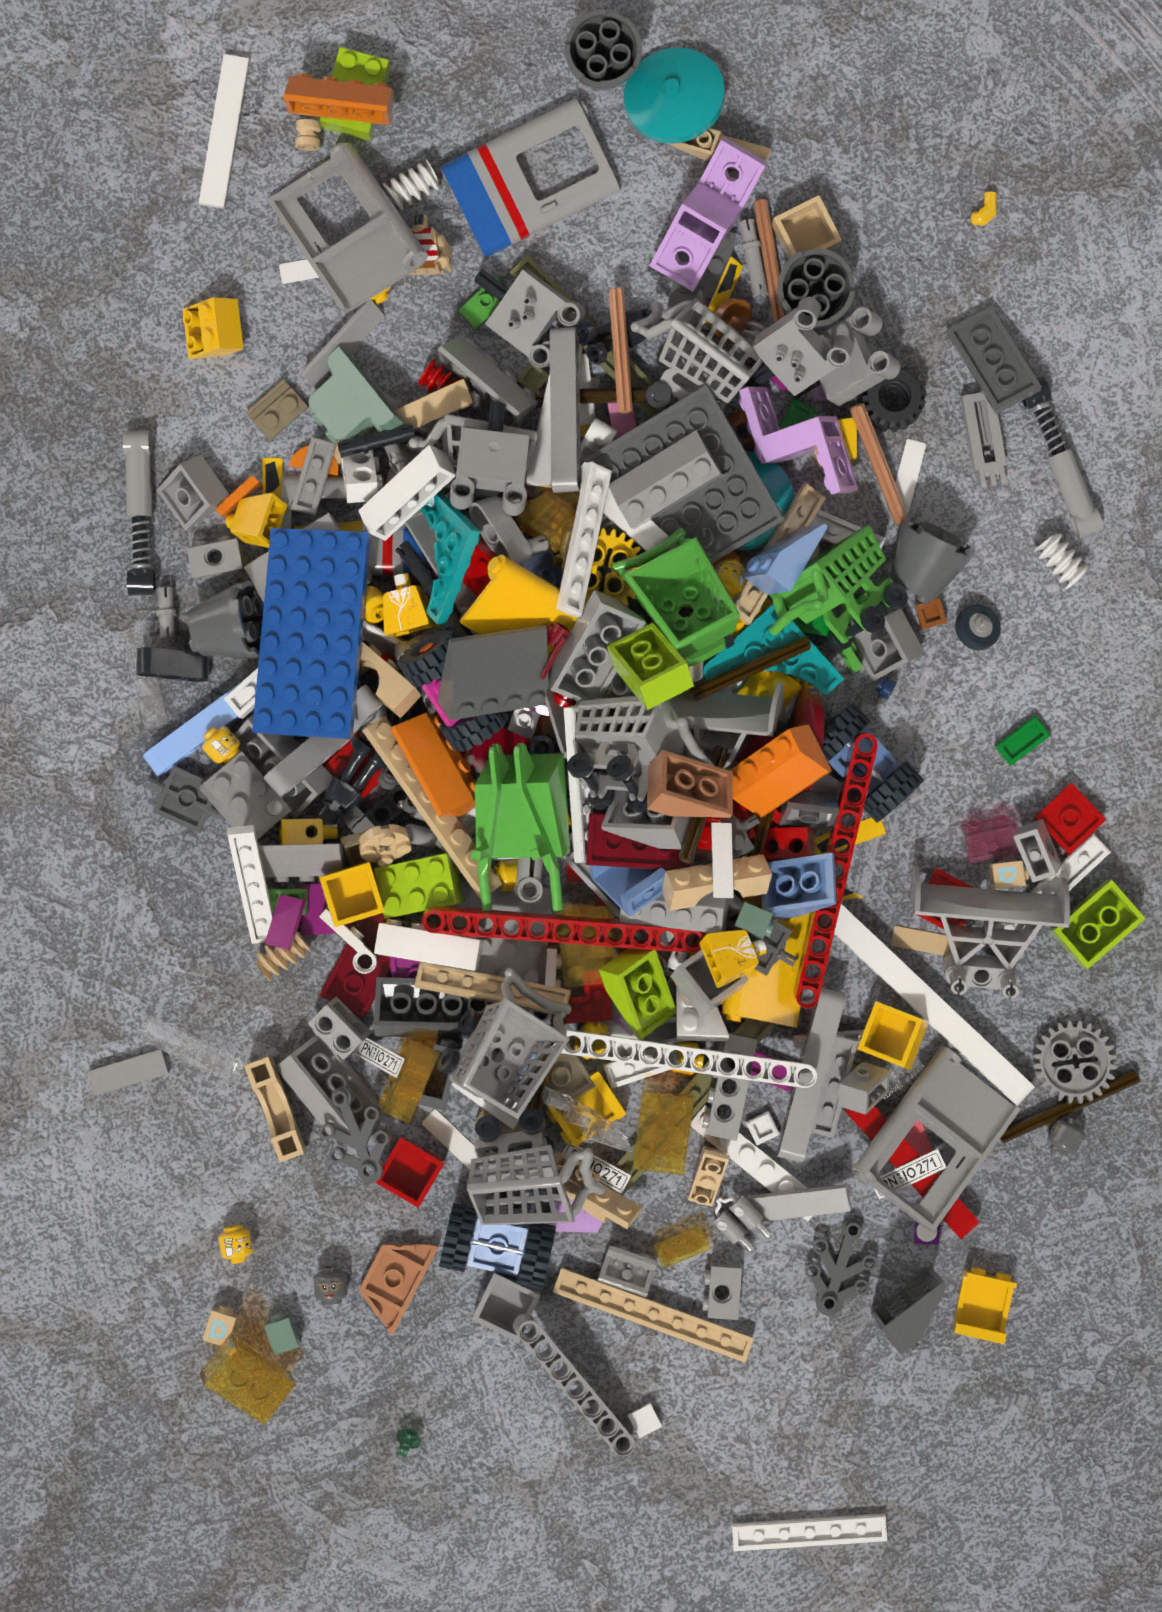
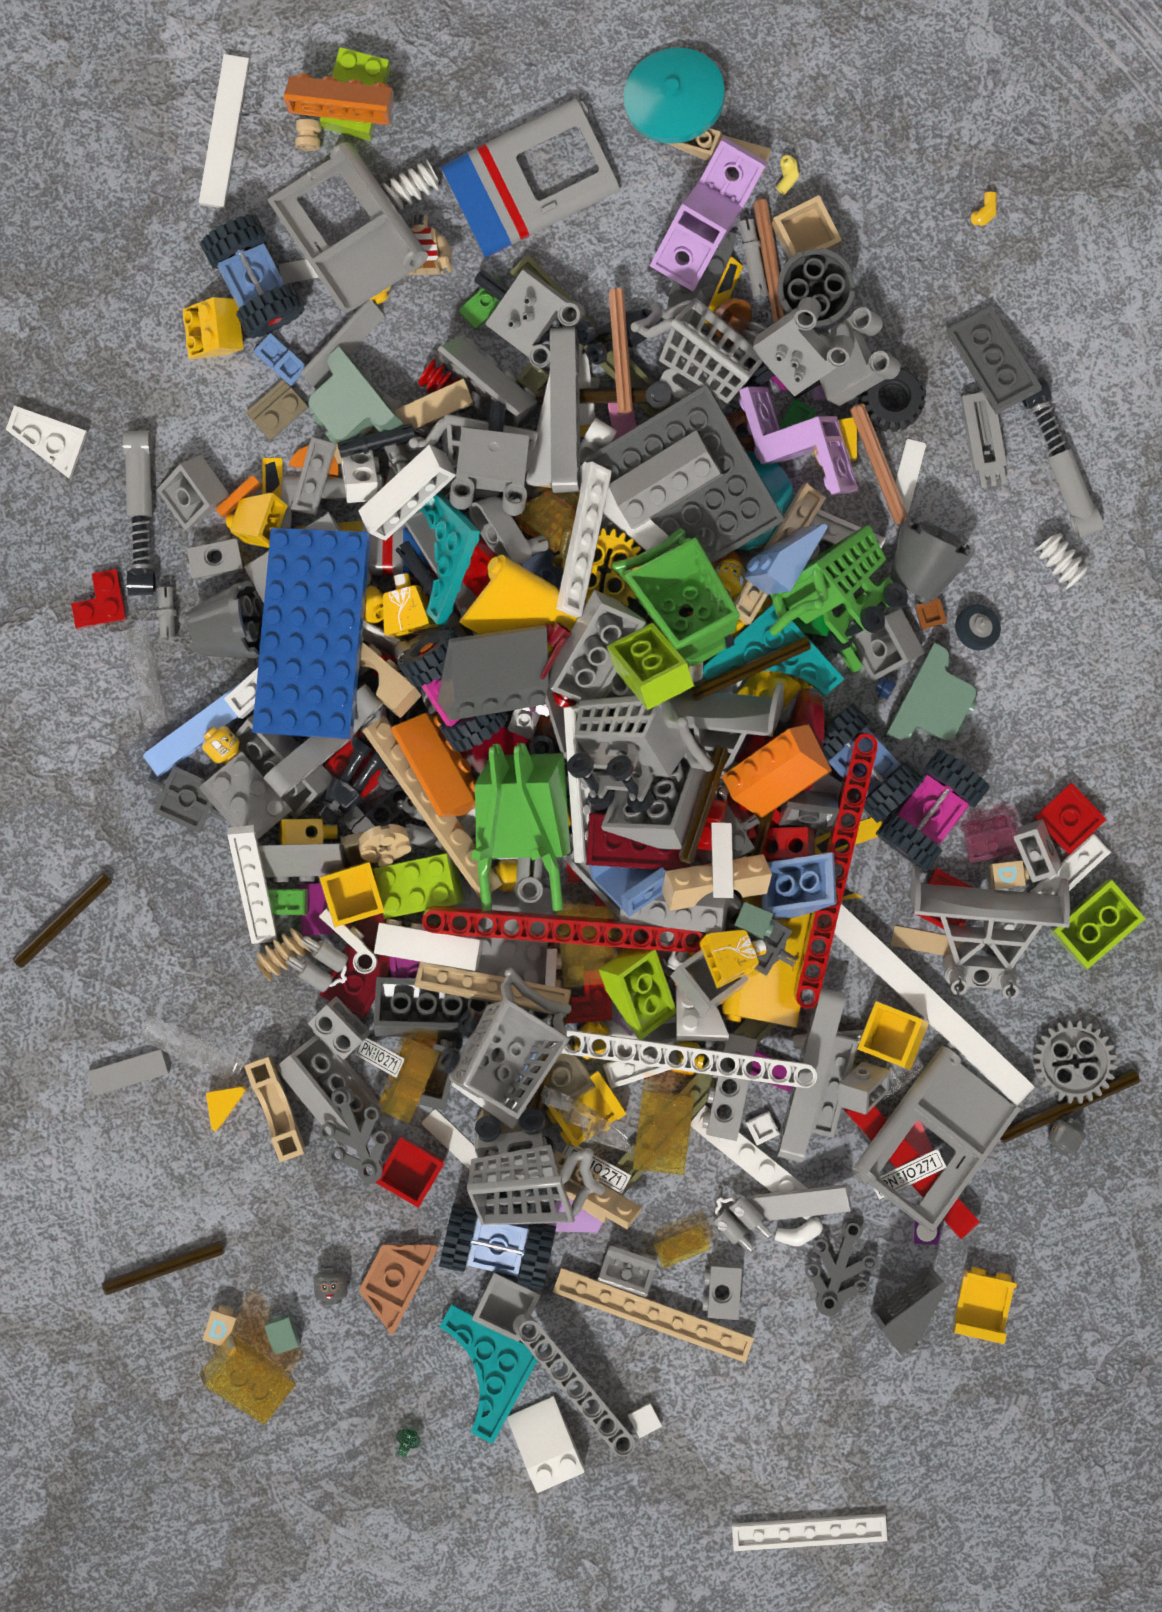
black beam [136,647,209,682] -> none
yellow head [218,1224,254,1264] -> none
magenta tile [265,894,306,951] -> none
dark grey cone [565,9,642,91] -> none
nougat slope [647,750,733,818] -> none
tan slope [688,1146,730,1207] -> none
green tile [994,715,1051,767] -> none
none -> white wing [6,406,88,480]
none -> dark brown axle [13,873,112,968]
none -> red plate [71,569,127,629]
none -> dark brown axle [102,1241,225,1295]
none -> black plate [200,214,305,339]
none -> yellow slope [206,1085,248,1132]
none -> medium blue slope [253,333,306,386]
none -> light grey piece [286,936,348,992]
none -> teal plate [439,1304,541,1444]
none -> white slope [507,1396,584,1493]
none -> light yellow arm [775,155,799,195]
none -> white arm [775,1217,823,1246]
none -> plate [876,749,990,872]
none -> sand green brick [885,643,978,741]

